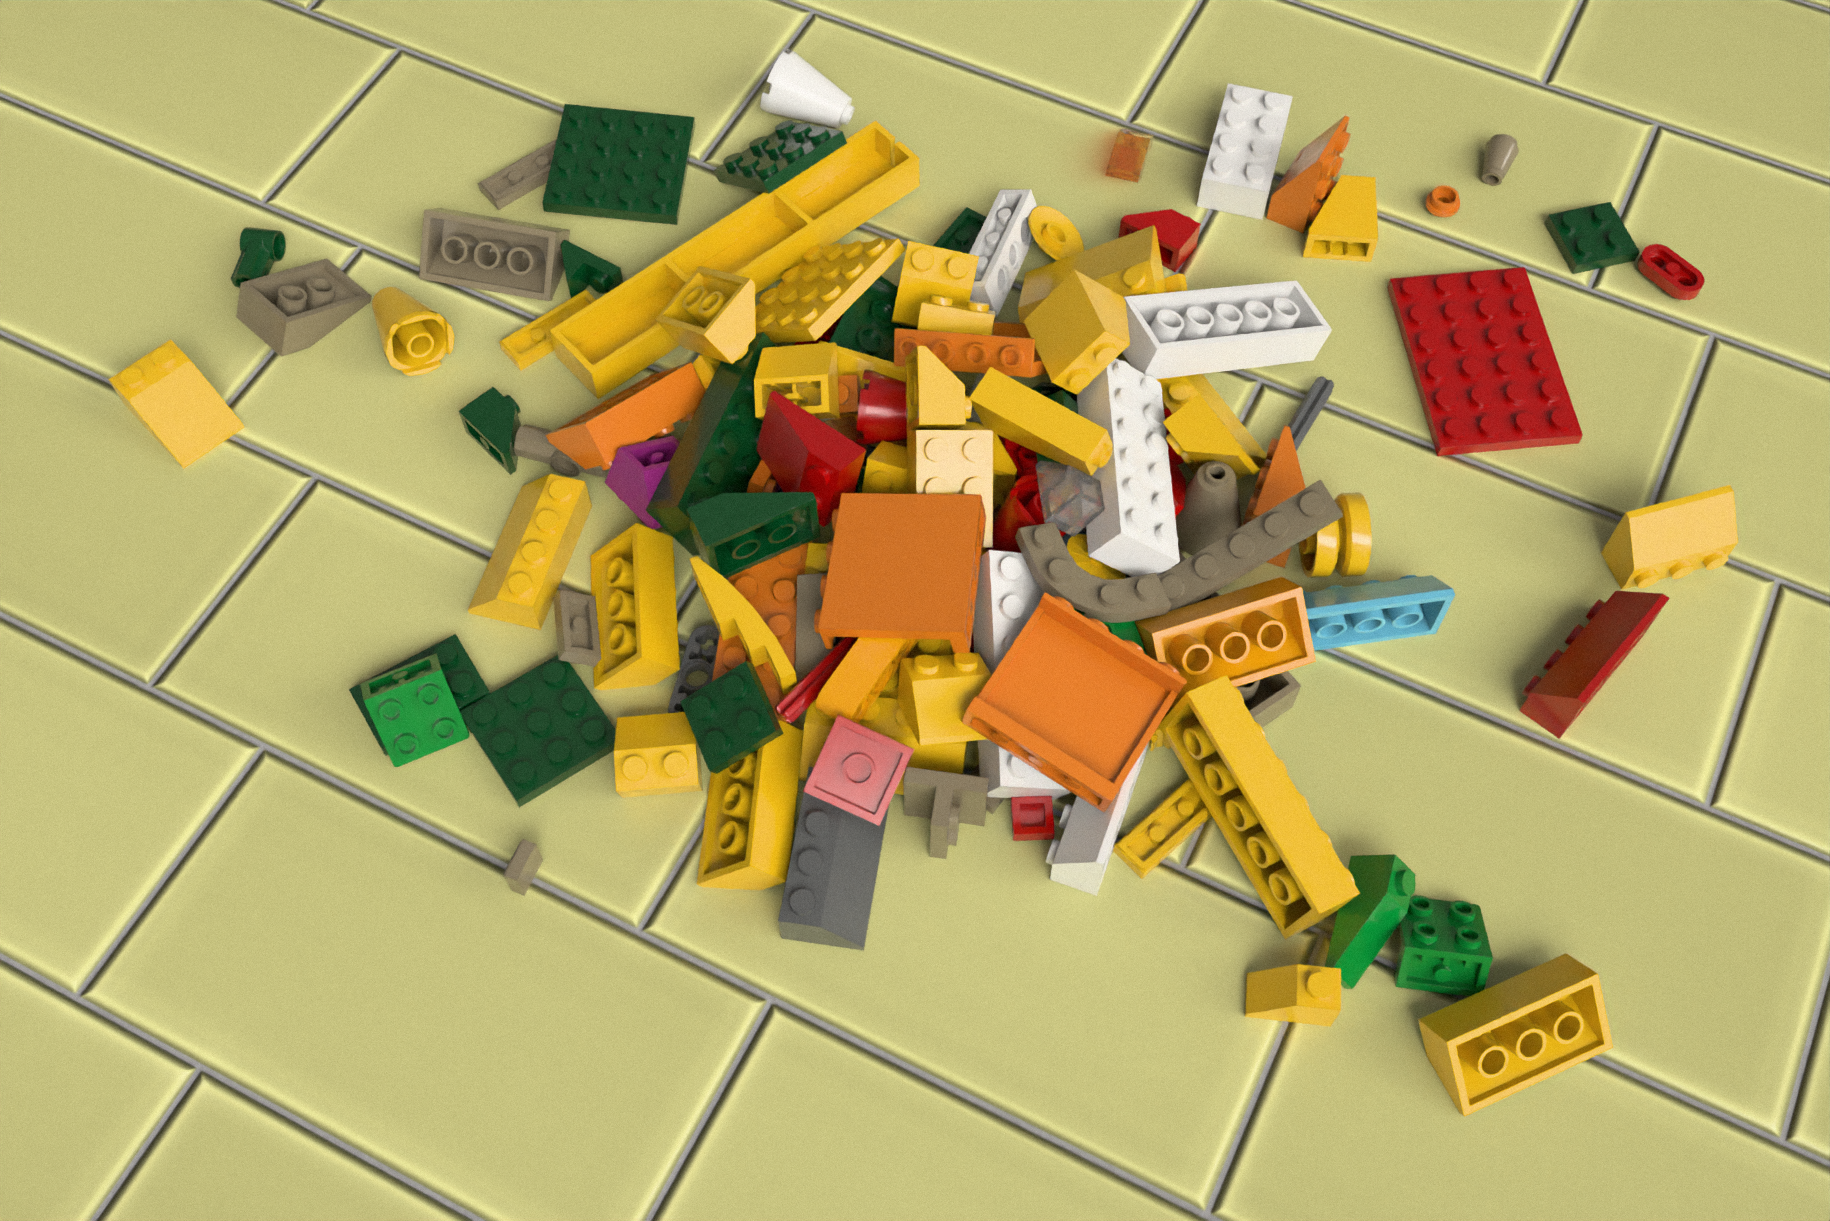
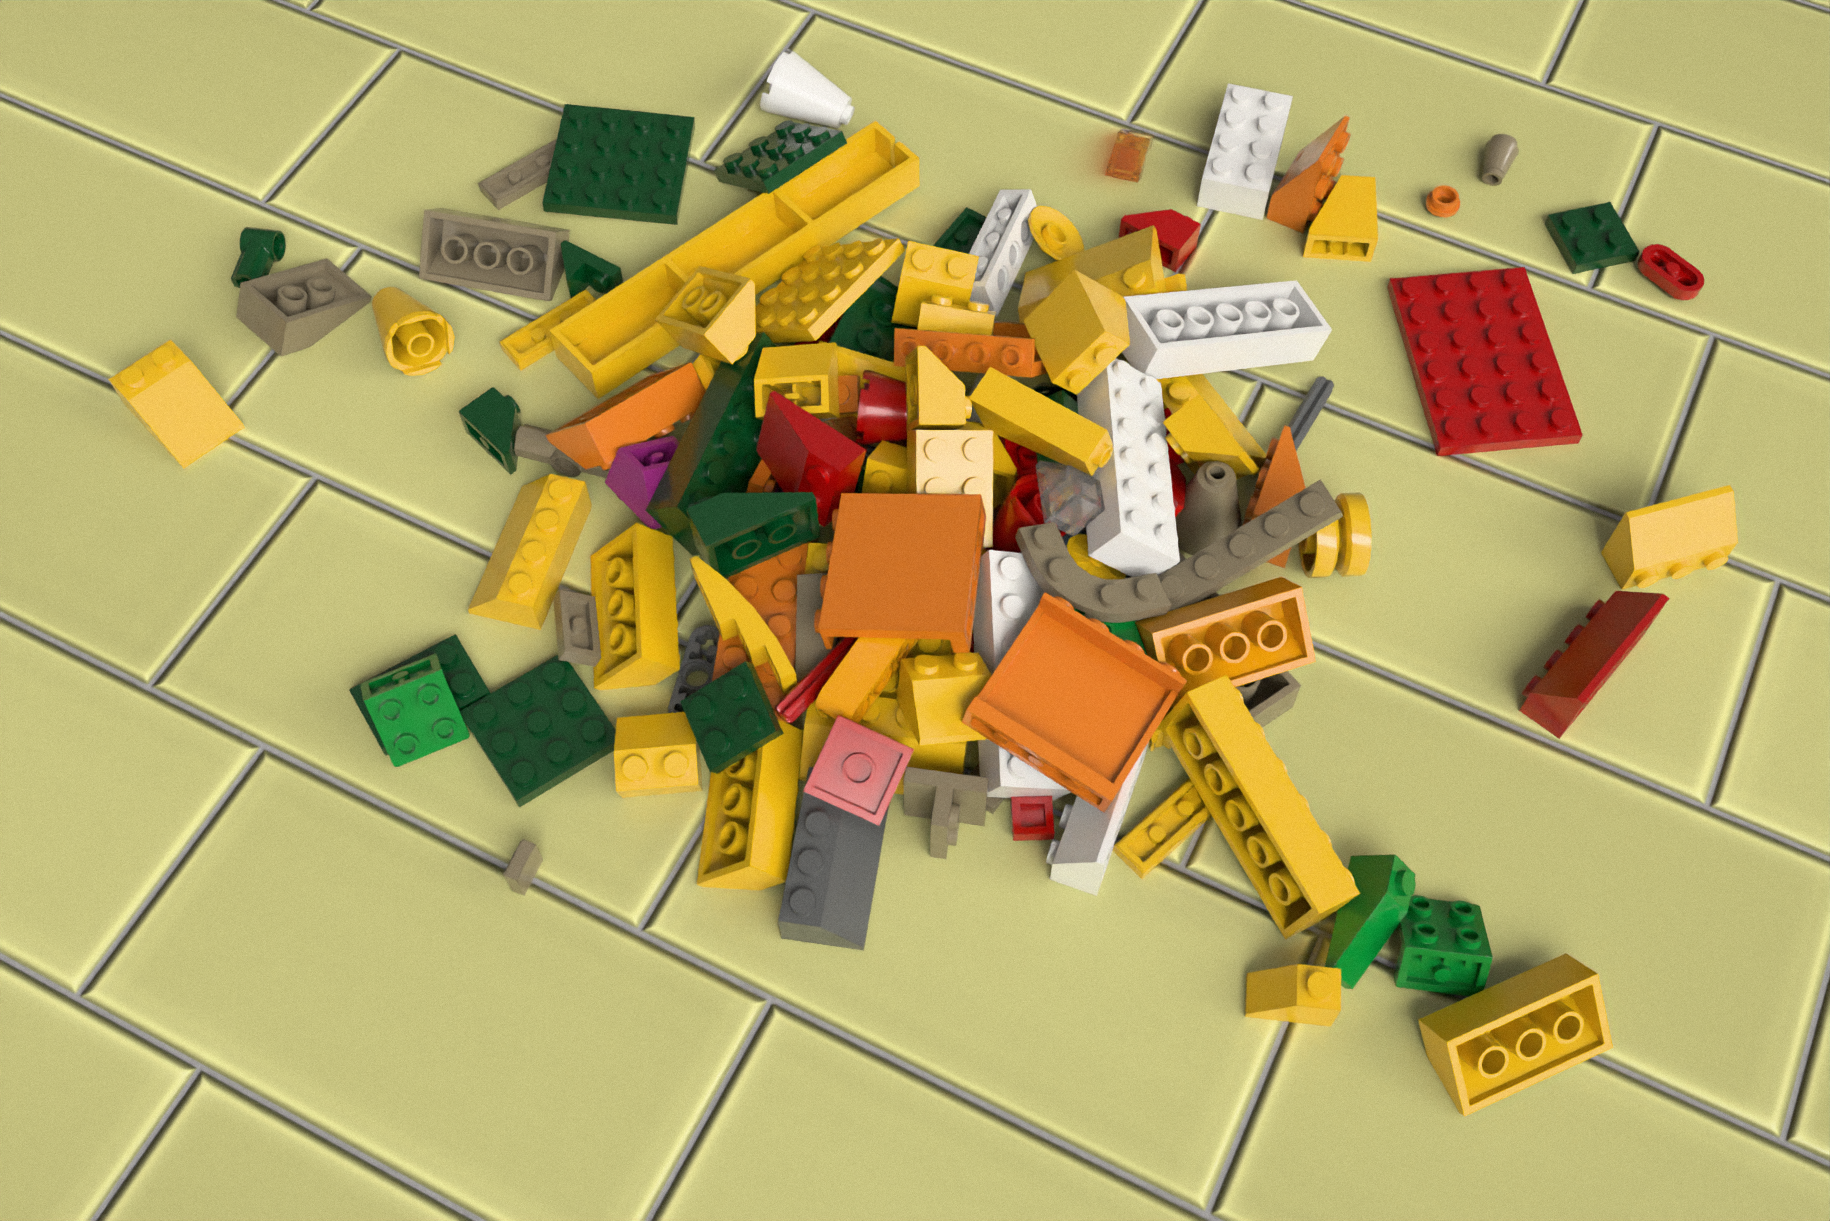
medium azure slope [1303,575,1455,651] -> none

